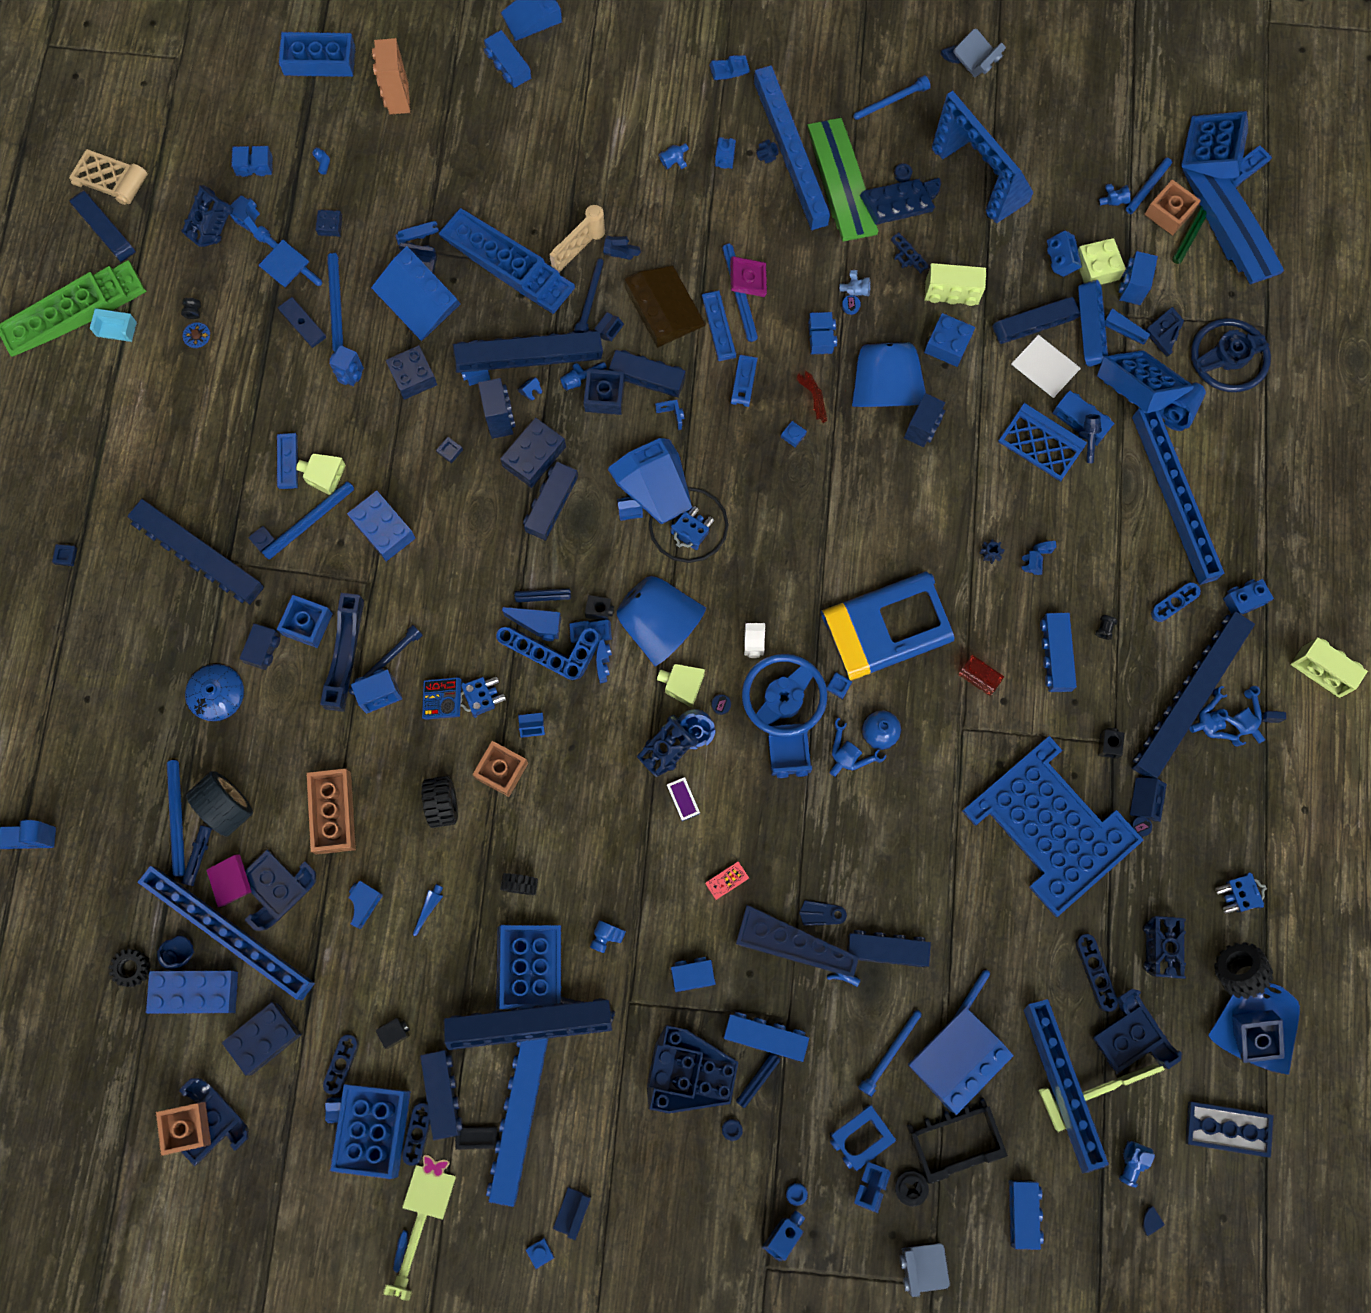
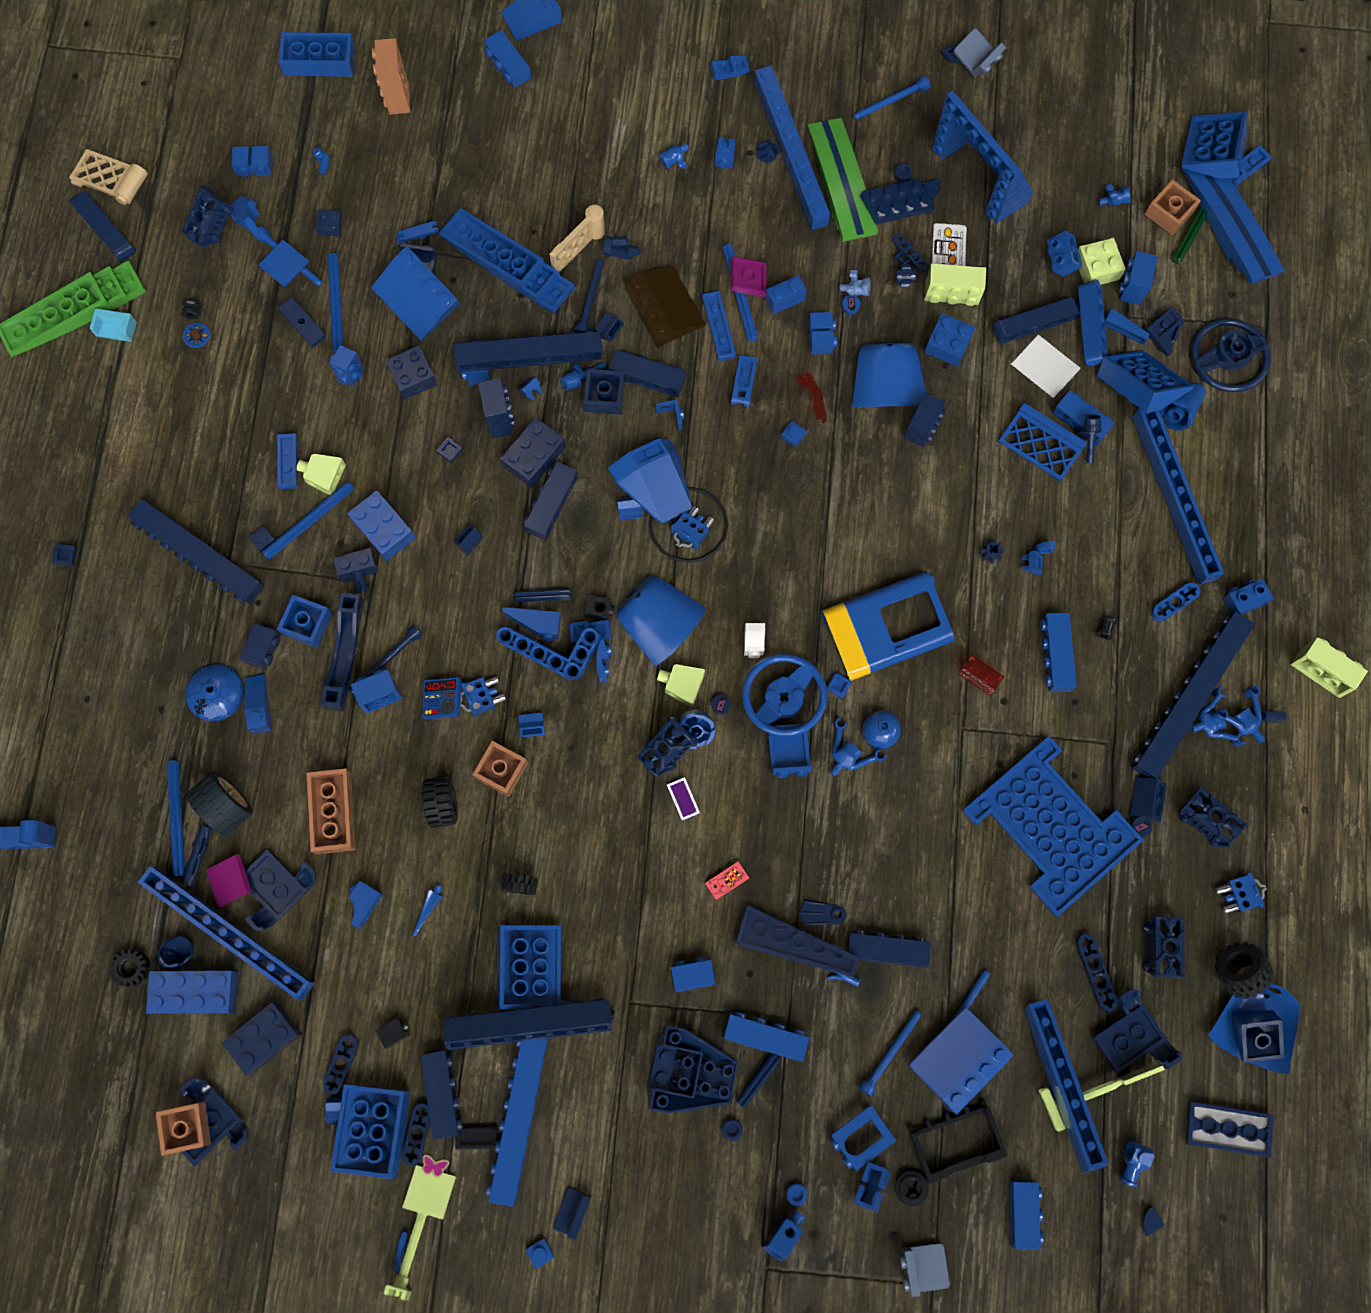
blue piece [590,920,626,953] -> none
black brick [1098,728,1125,759] -> none
blue piece [1126,158,1172,214] -> none
none -> blue slope [245,674,273,734]
none -> dark blue brick [333,548,379,593]
none -> dark blue piece [454,525,483,556]
none -> blue brick [765,275,807,314]
none -> dark blue gear [895,264,915,287]
none -> sticker [932,224,966,266]
none -> dark blue piece [1180,786,1248,847]

